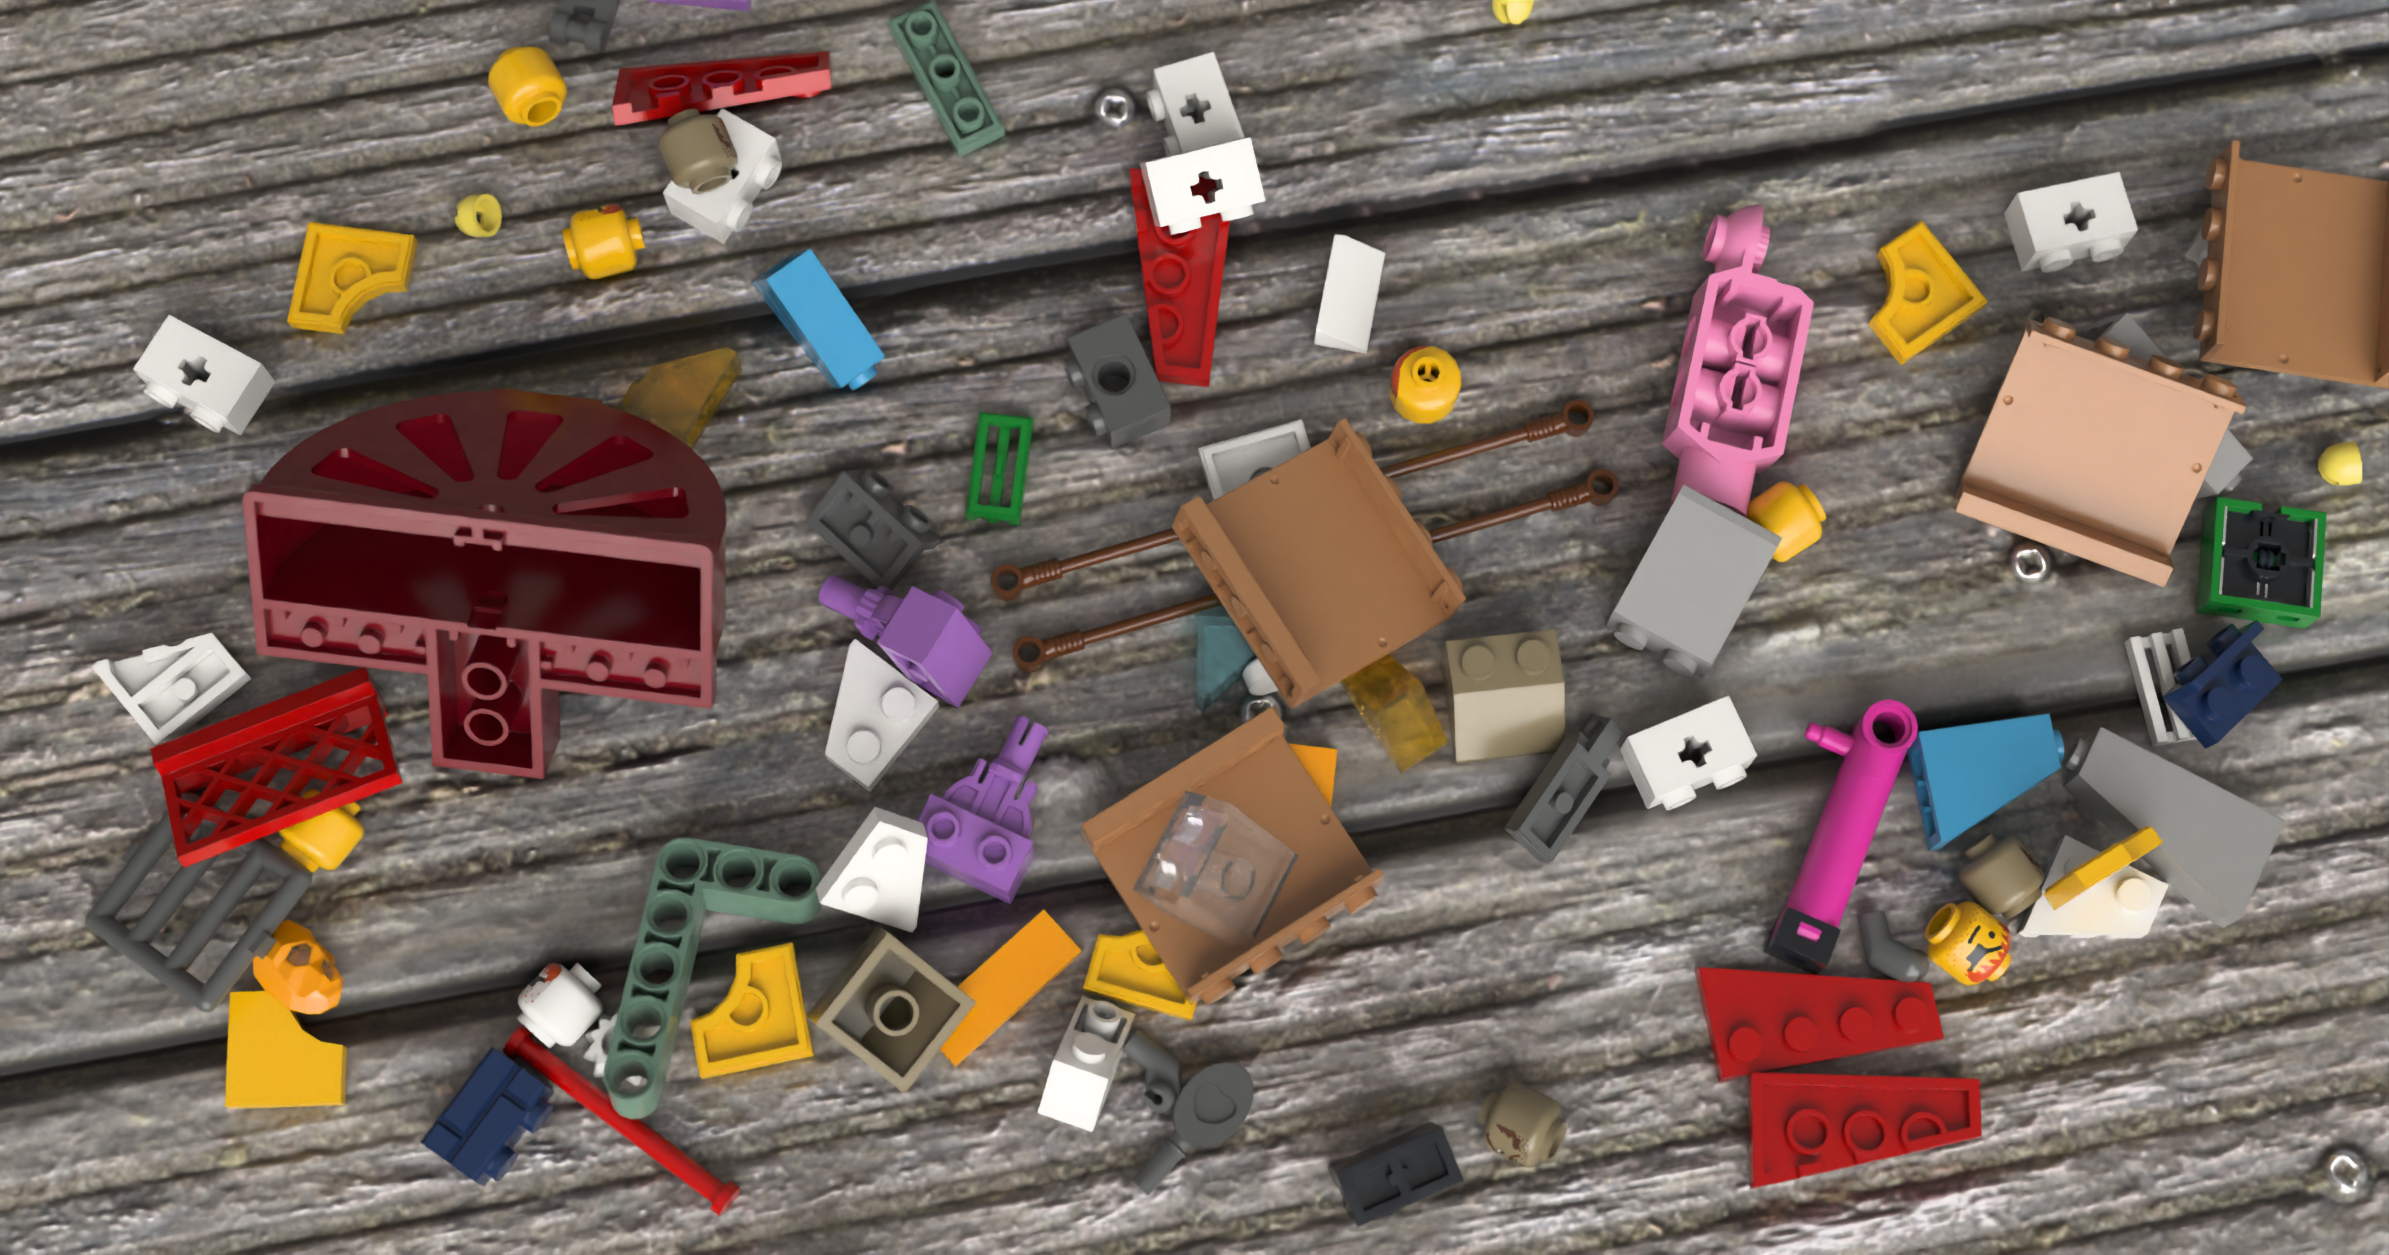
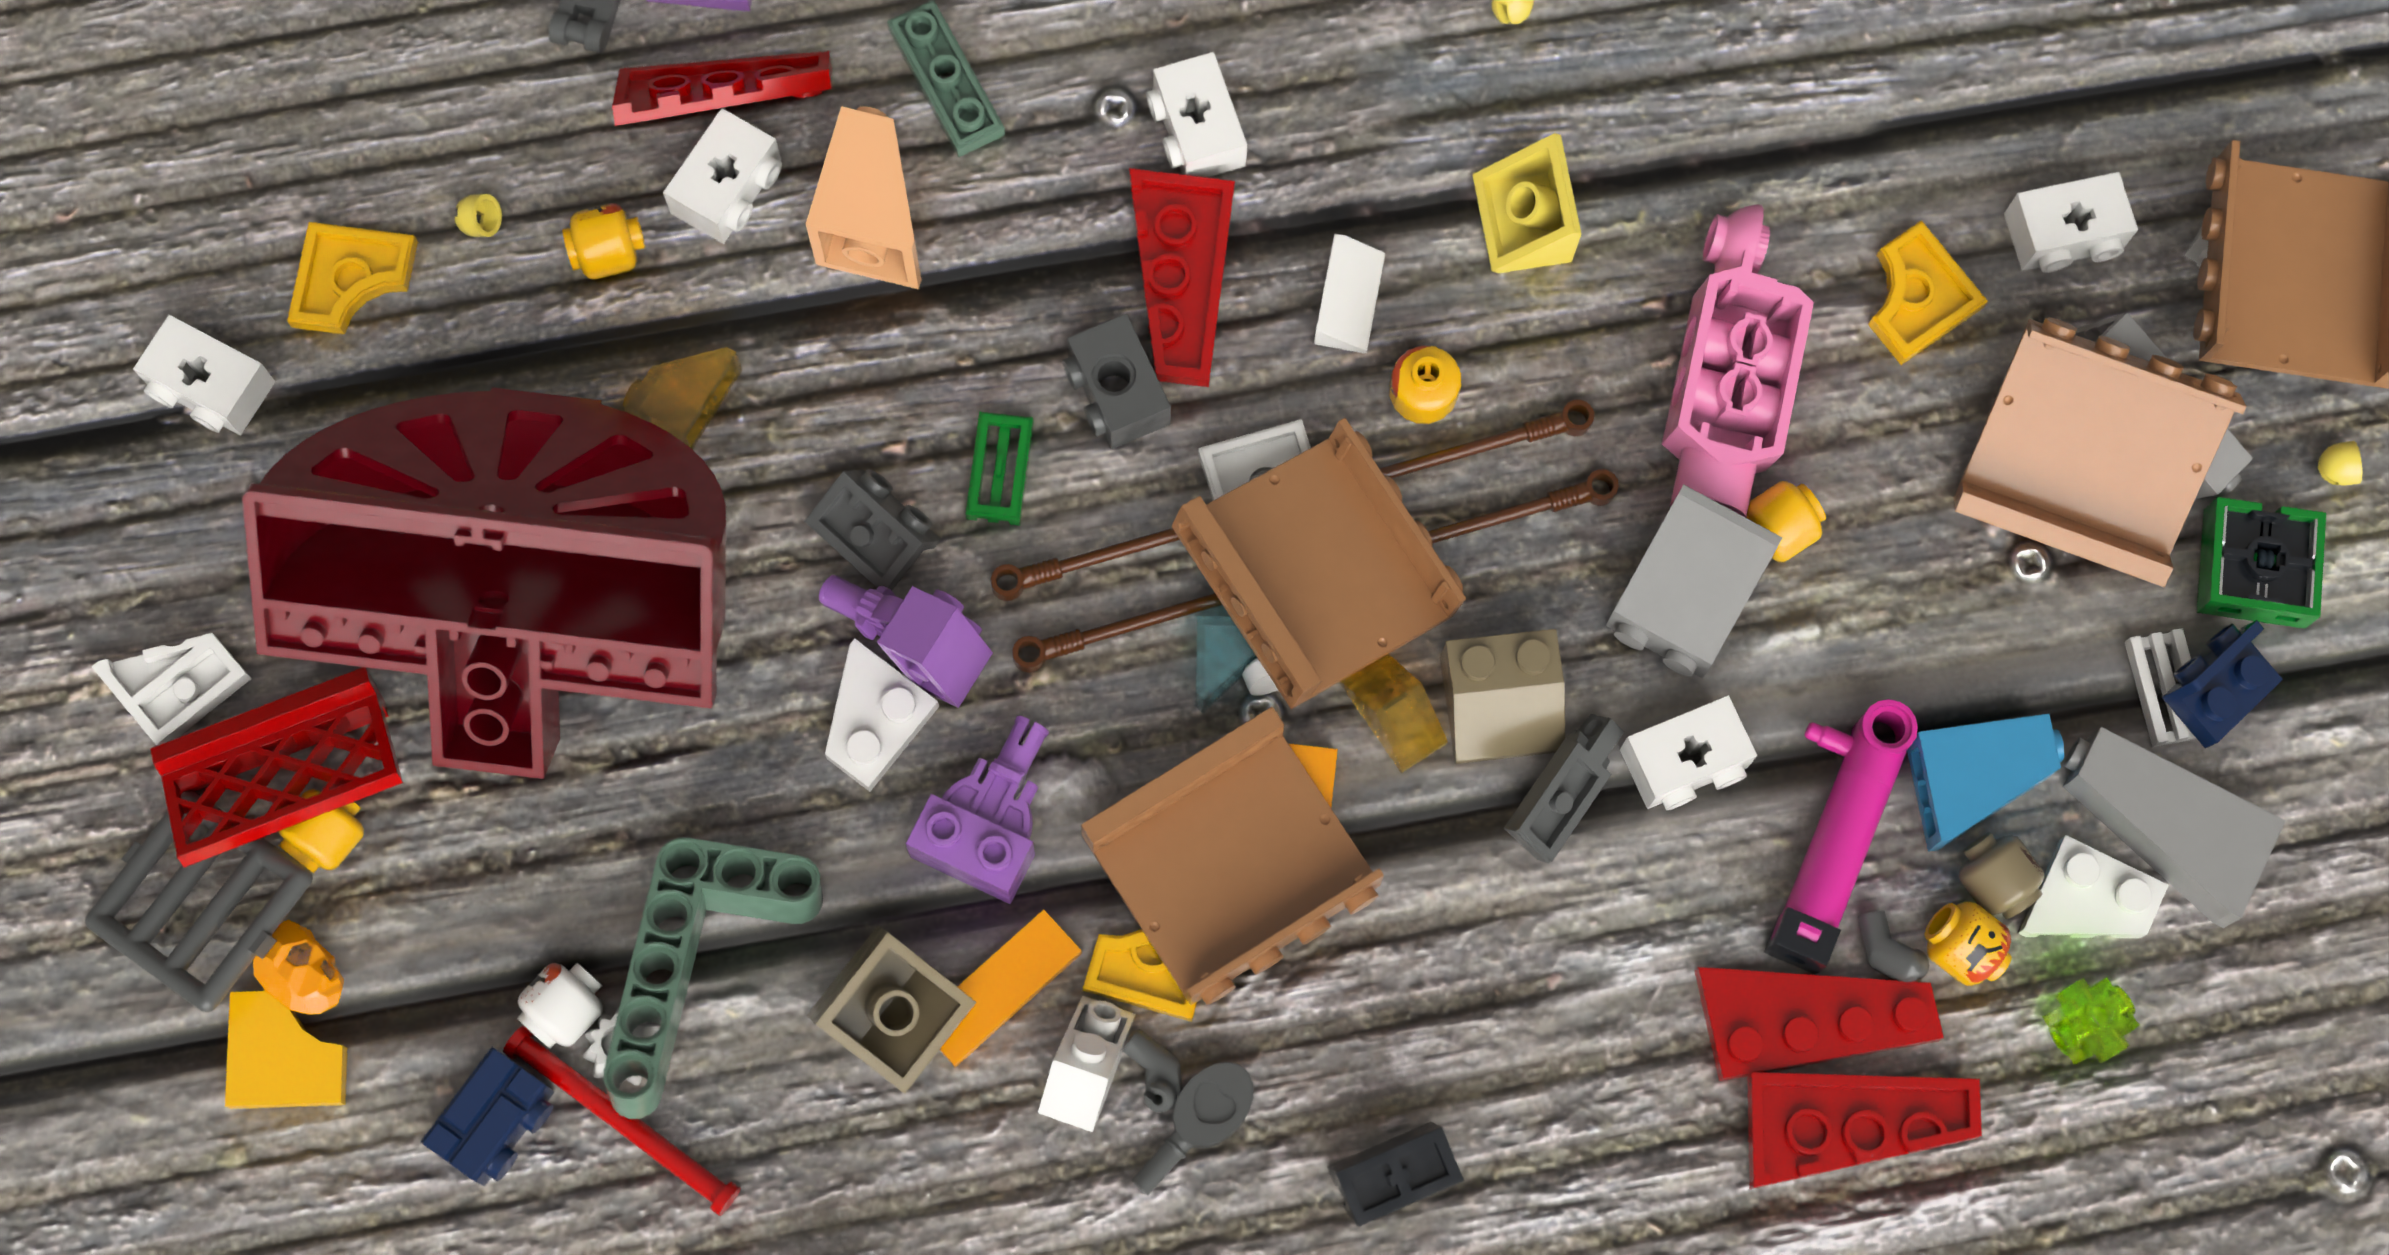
yellow head [488,46,567,126] -> none
dark tan head [658,109,738,194] -> none
yellow tile [690,942,814,1079] -> none
dark azure slope [751,248,885,391] -> none
white wing [816,807,928,933] -> none
clear slope [1133,791,1298,954] -> none
white brick [1140,137,1265,234] -> none
dark tan head [1478,1082,1568,1168] -> none
yellow tile [2044,826,2163,911] -> none
none -> light nougat slope [806,106,921,289]
none -> light yellow slope [1472,133,1581,273]
none -> clear neon green brick [2042,977,2140,1065]

